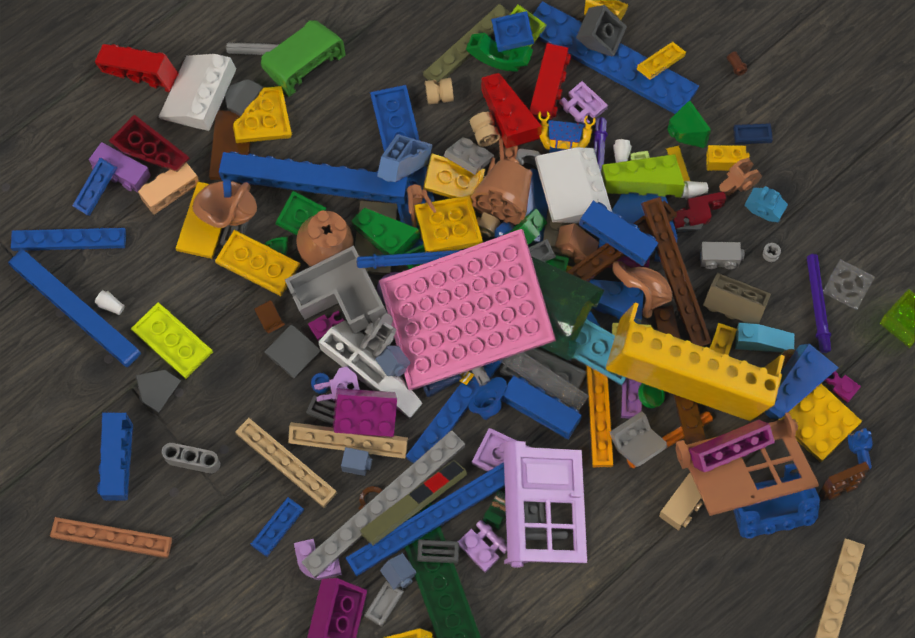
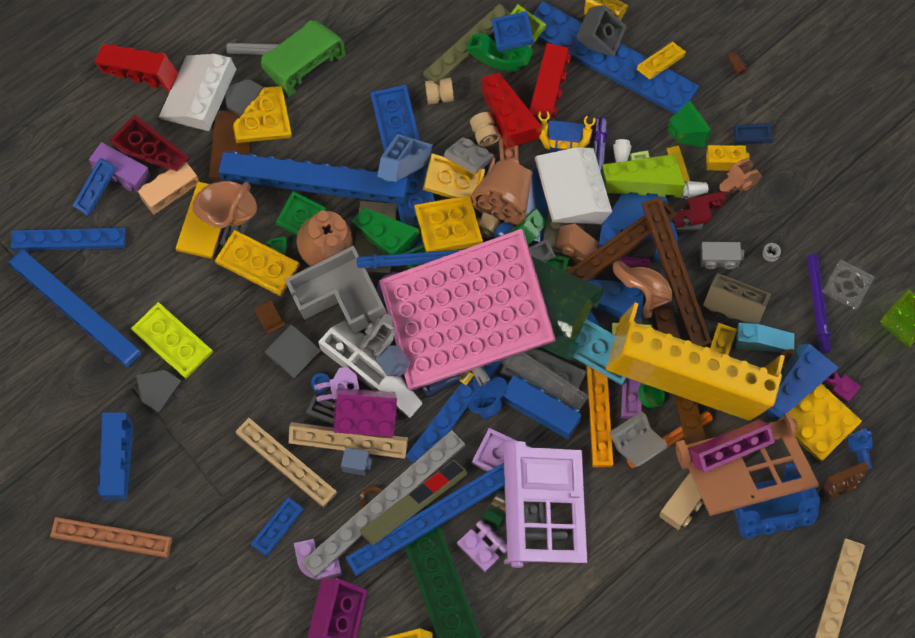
white cone [95,290,125,315] -> none
light grey beam [162,443,220,473] -> none
blue tile [223,179,232,198] -> none
magenta plate [308,311,344,342] -> none
light grey tile [364,581,404,627] -> none
sand blue brick [380,553,417,590] -> none
nougat plant [407,185,437,228] -> none
dark grey tile [417,540,459,563] -> none
light grey helmet [515,149,541,168] -> none
lavender plate [559,82,608,127] -> none
blue brick [579,200,658,266] -> none
dark azure hinge [745,186,788,222] -> none

